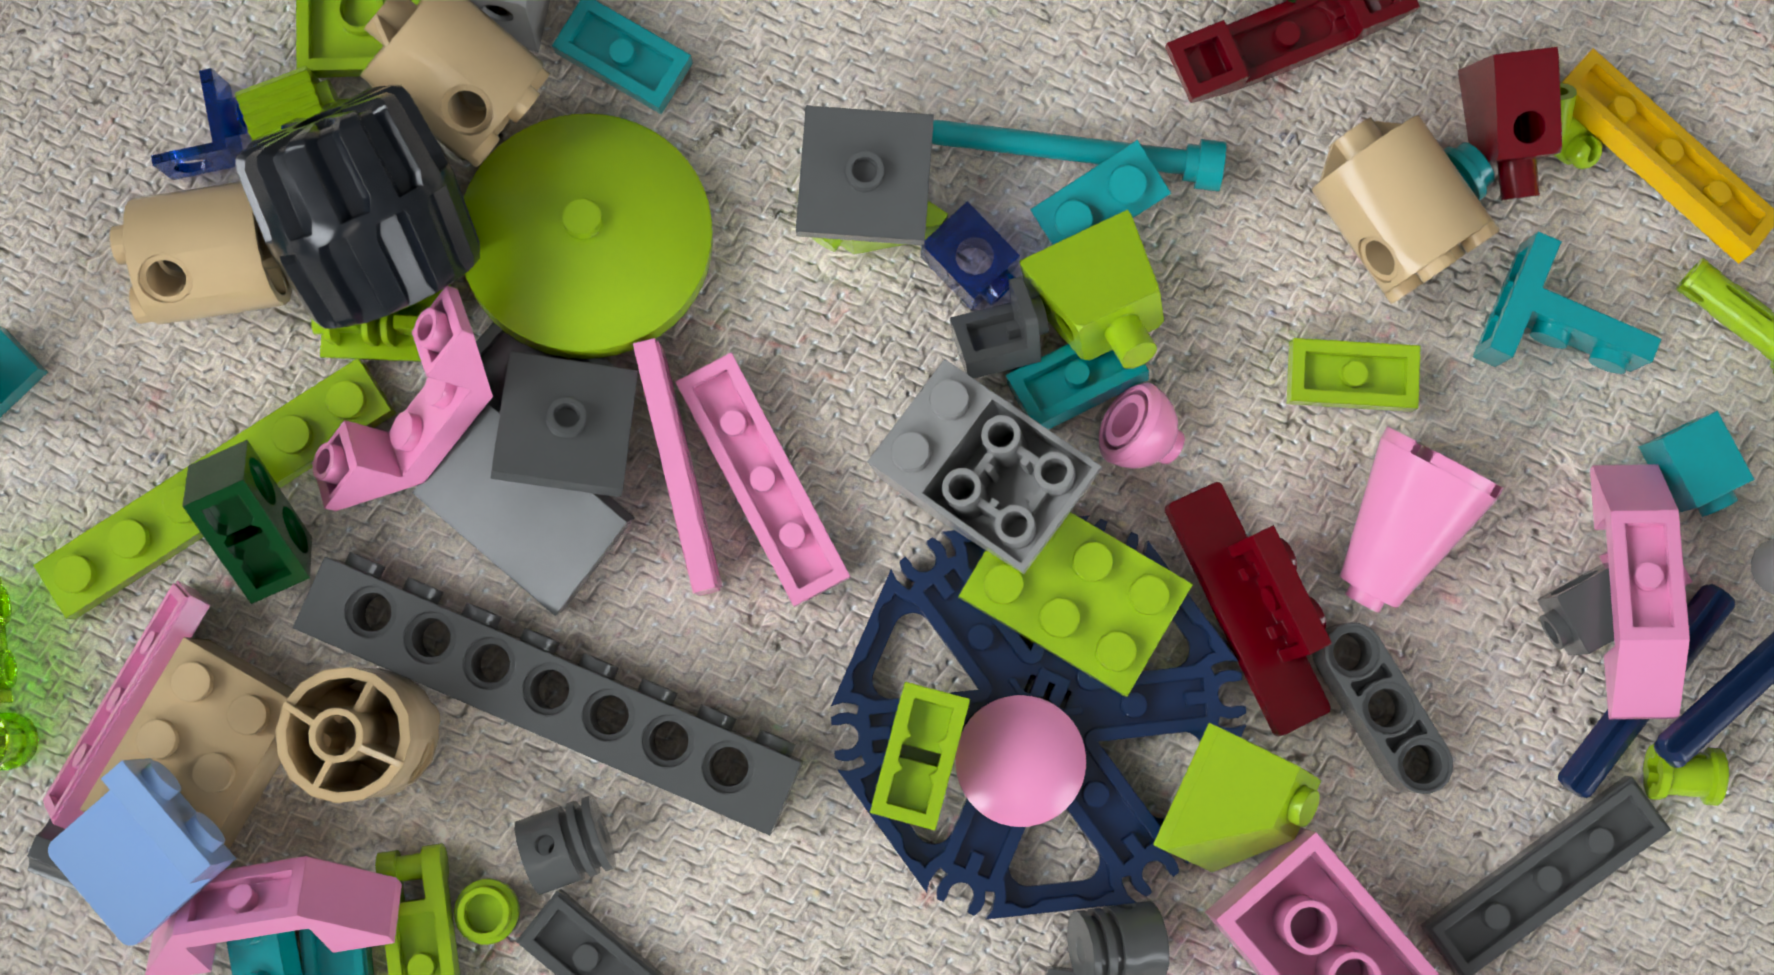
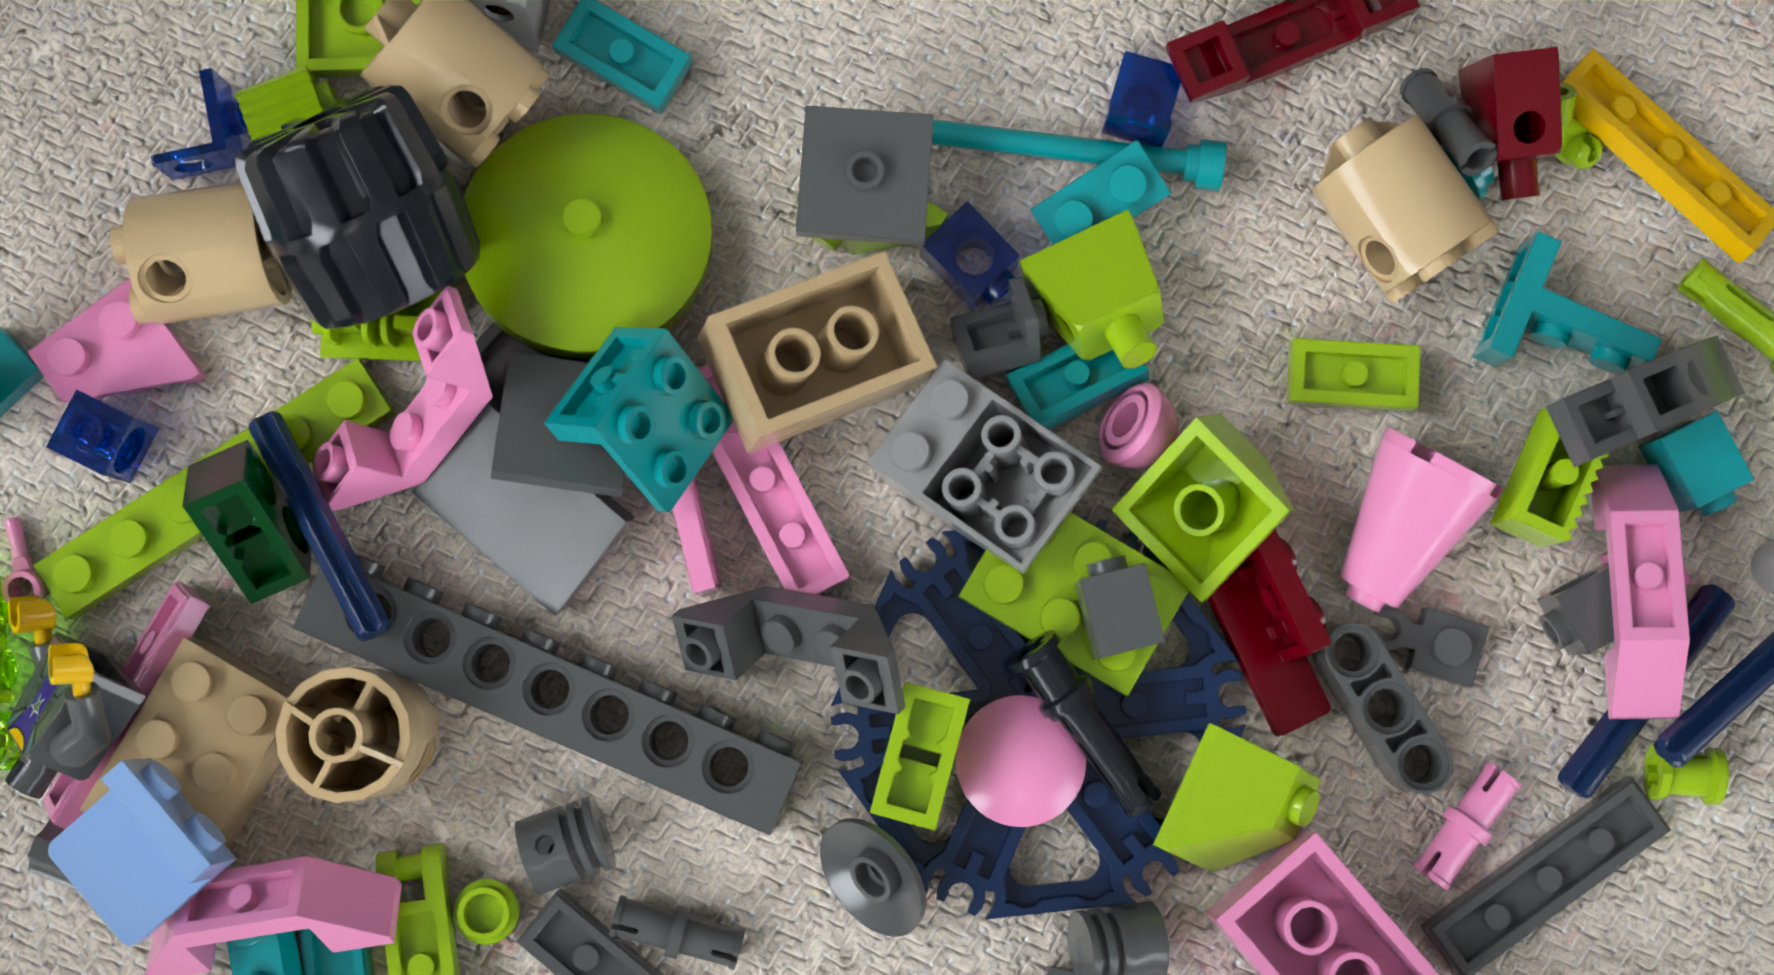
none -> bright pink hand [1,517,50,603]
none -> dark grey torso [5,595,146,799]
none -> bright pink wing [27,278,208,405]
none -> clear blue brick [46,389,160,483]
none -> dark blue axle [249,411,390,642]
none -> teal bracket [544,327,733,512]
none -> dark grey pin [609,895,746,970]
none -> dark grey slope [672,586,906,714]
none -> tan brick [697,251,937,454]
none -> dark grey dish [820,818,926,937]
none -> black pin [1007,630,1162,818]
none -> dark grey brick [1074,555,1166,660]
none -> clear blue bracket [1101,51,1181,147]
none -> lime slope [1112,413,1293,603]
none -> dark grey plate [1374,607,1490,688]
none -> dark grey pin [1400,68,1497,176]
none -> bright pink pin [1412,761,1523,891]
none -> lime brick [1490,407,1609,548]
none -> dark grey slope [1545,336,1745,467]

